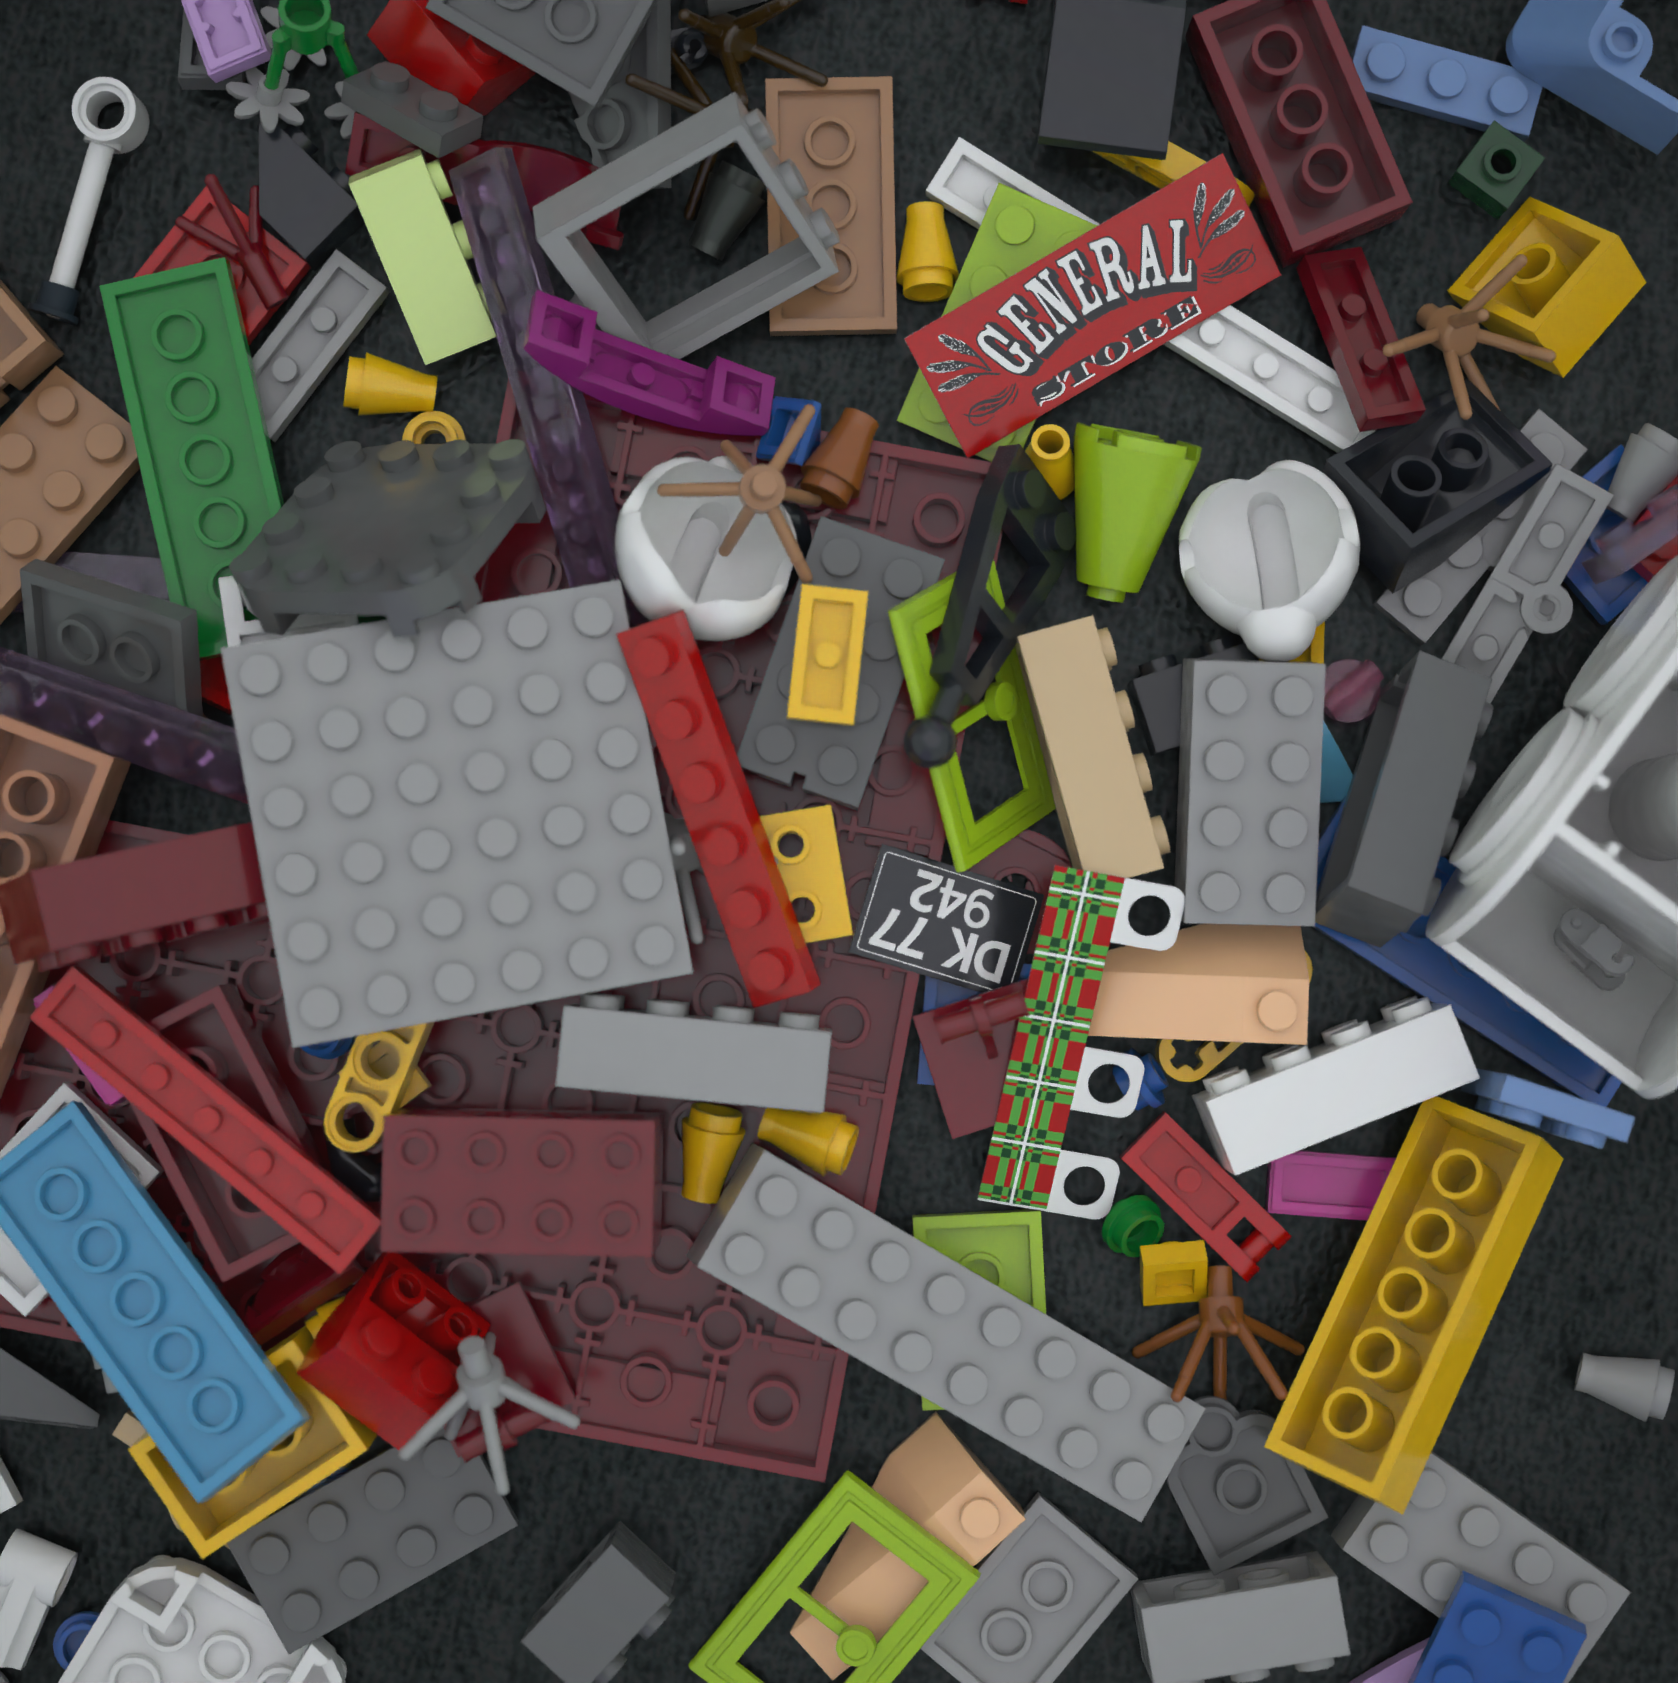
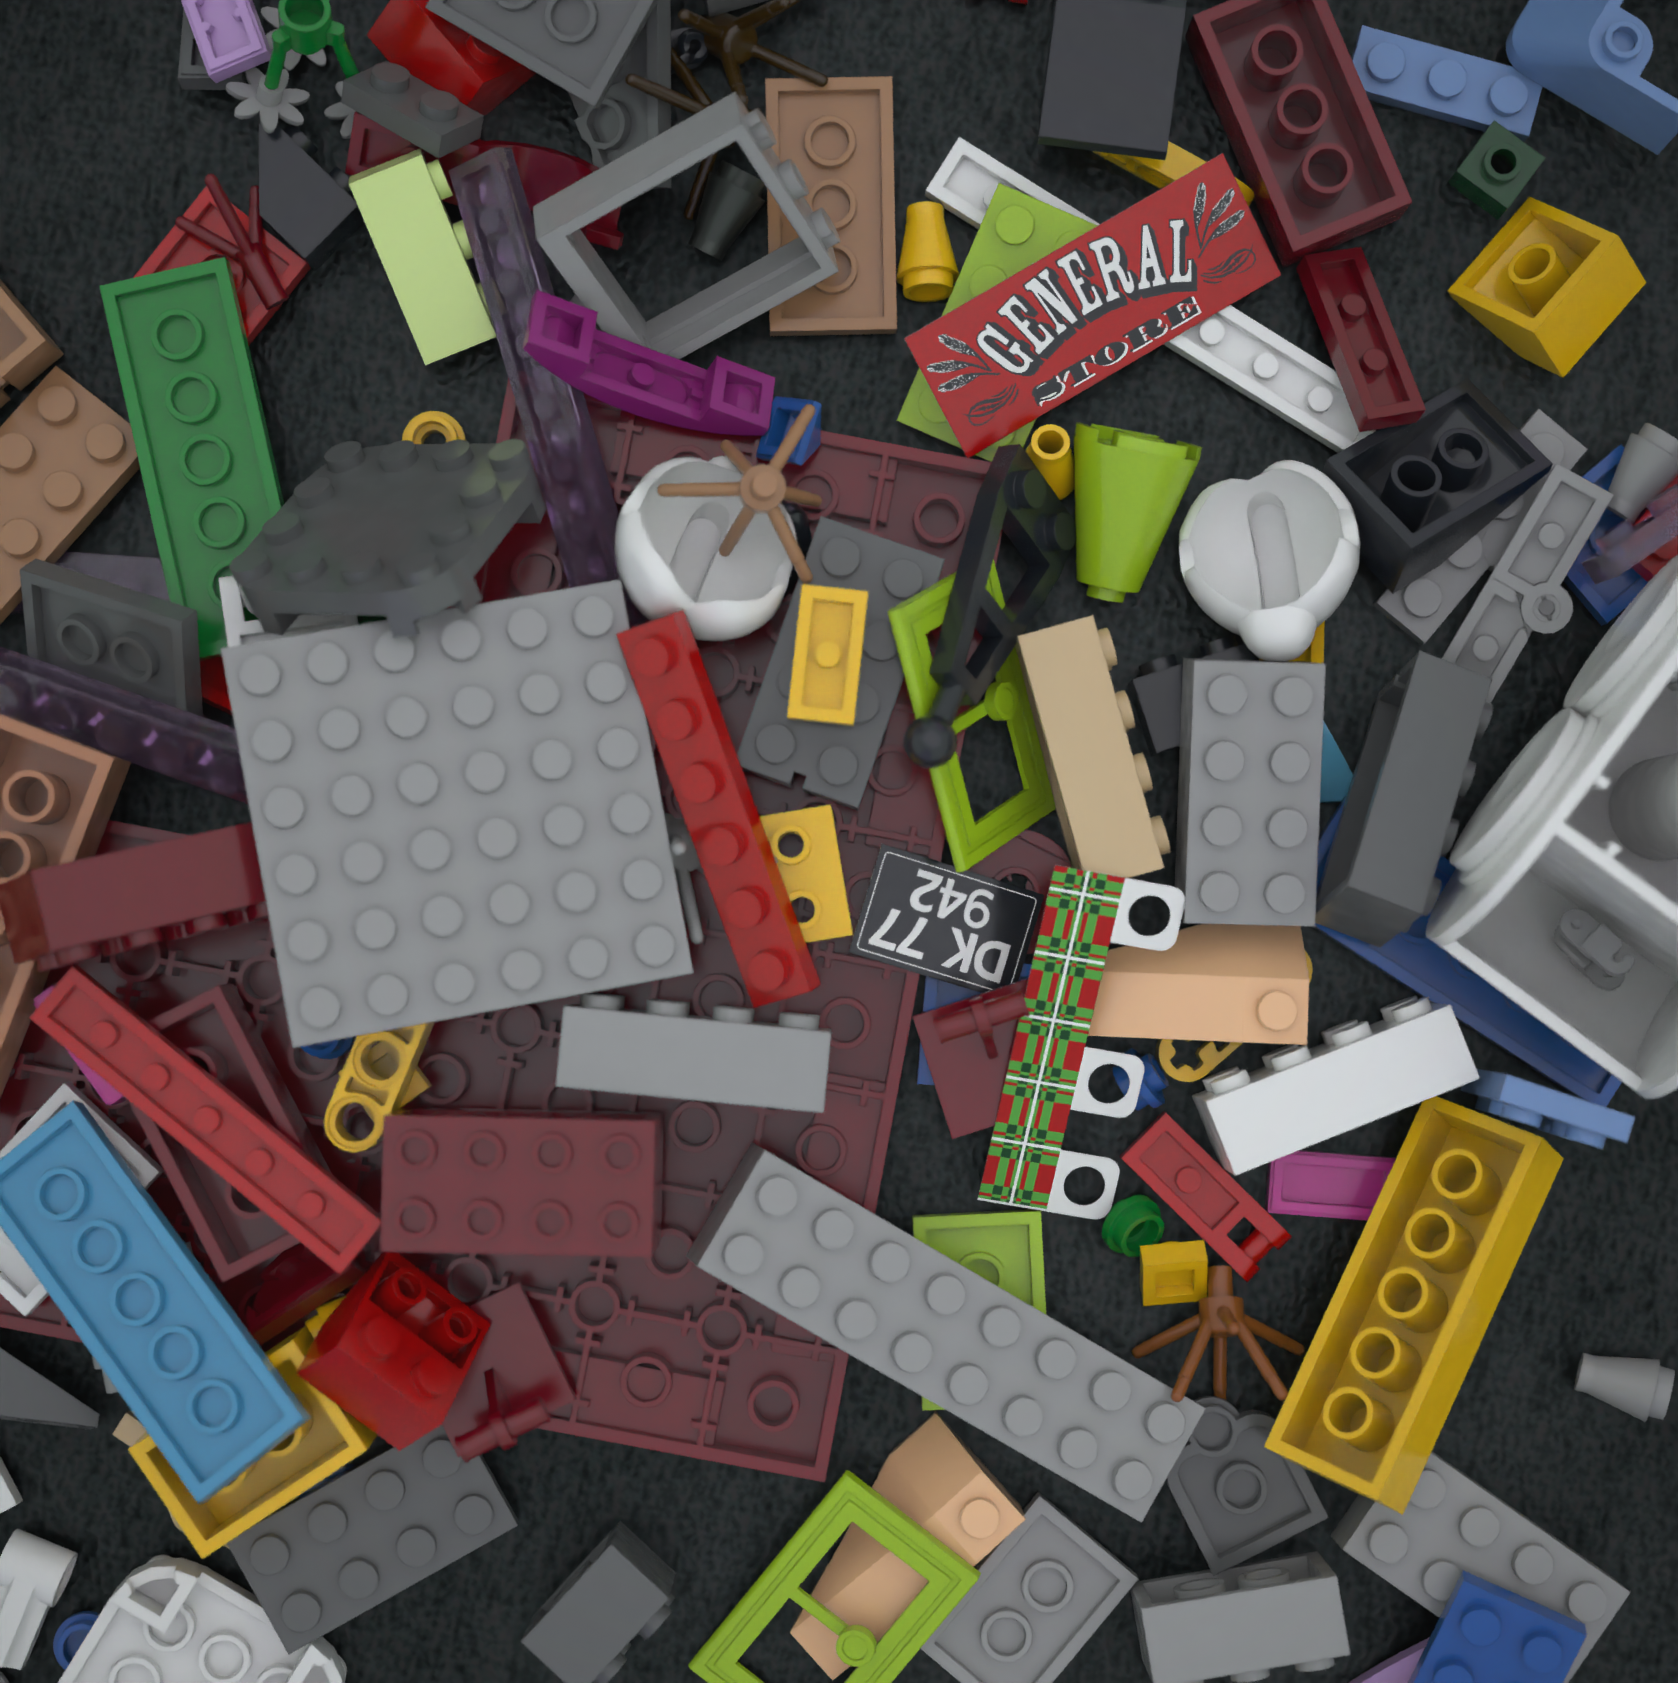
white piece [27,77,149,325] -> none
light grey plate [252,249,390,442] -> none
black arm [322,1117,383,1202] -> none
yellow cone [343,352,438,416] -> none
light grey plant [399,1332,580,1495] -> none
yellow cone [681,1103,746,1204] -> none
yellow cone [758,1107,859,1176] -> none
dark orange cone [800,408,879,509] -> none
clear pink plate [1324,659,1384,723] -> none
medium nougat plant [1383,254,1556,420] -> none

